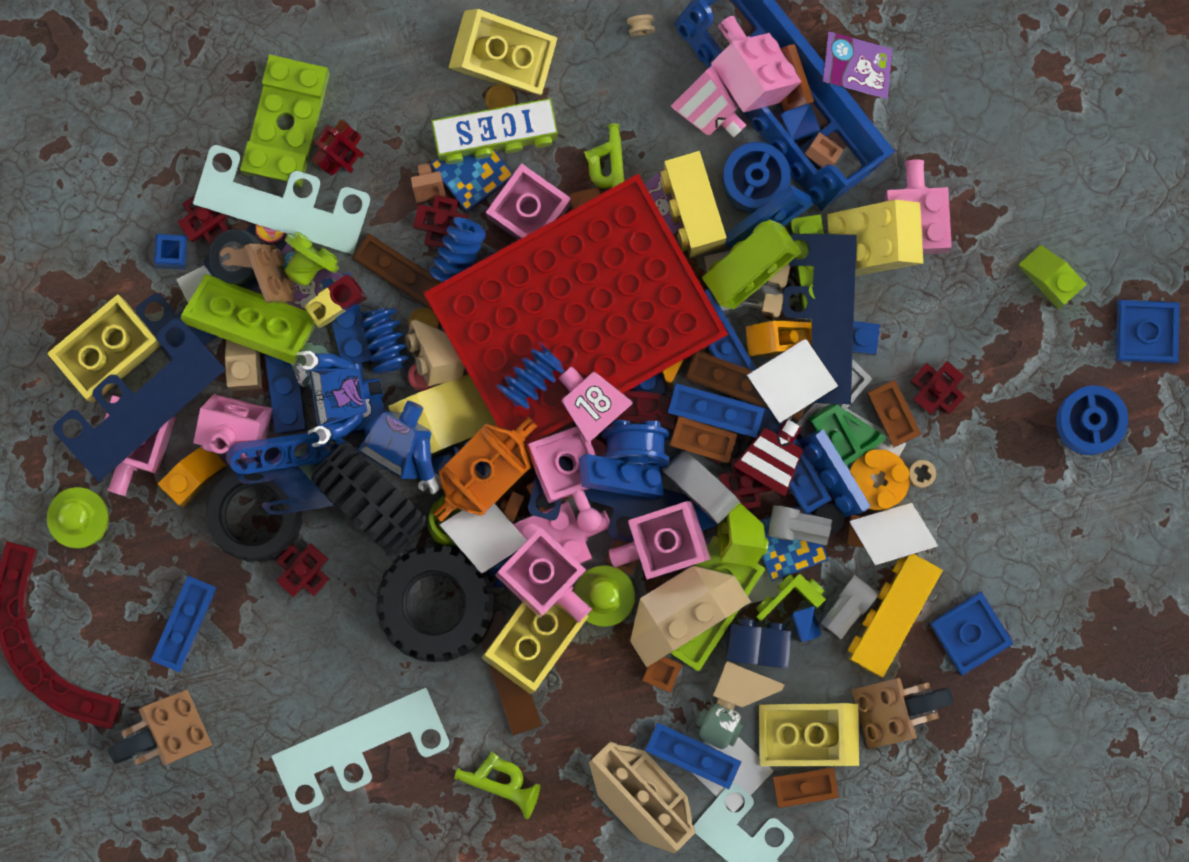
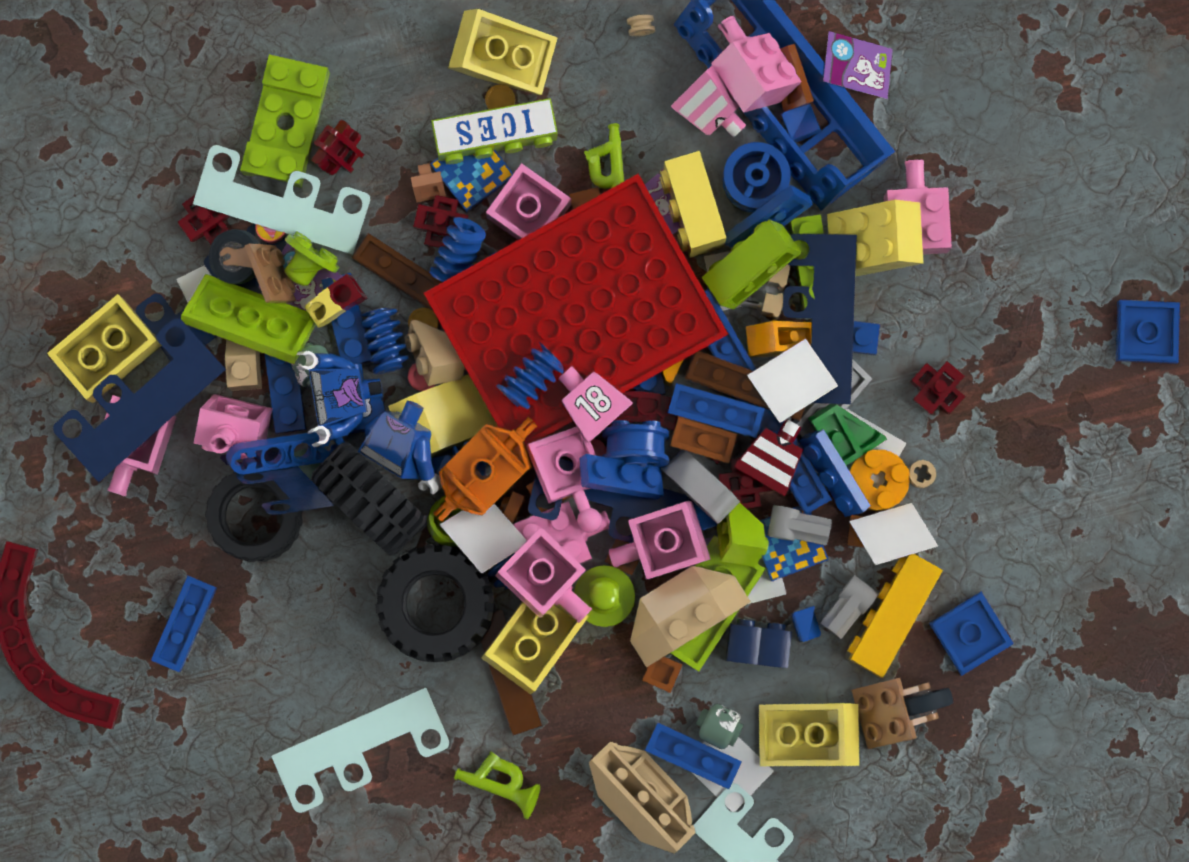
lime plate [47,487,109,549] -> none
medium nougat plate [108,690,212,766] -> none
blue slope [154,234,187,270] -> none
light orange slope [158,446,227,508] -> none
dark red piece [276,543,330,597] -> none
tan slope [712,661,785,710] -> none
lime bracket [755,573,826,622] -> none
dark orange plate [772,767,839,808] -> none
nougat tile [805,132,843,171] -> none
black piece [814,504,845,534] -> none
dark orange plate [867,380,922,448] -> none
lime slope [1018,245,1087,310] -> none
blue wheel [1056,385,1128,455] -> none

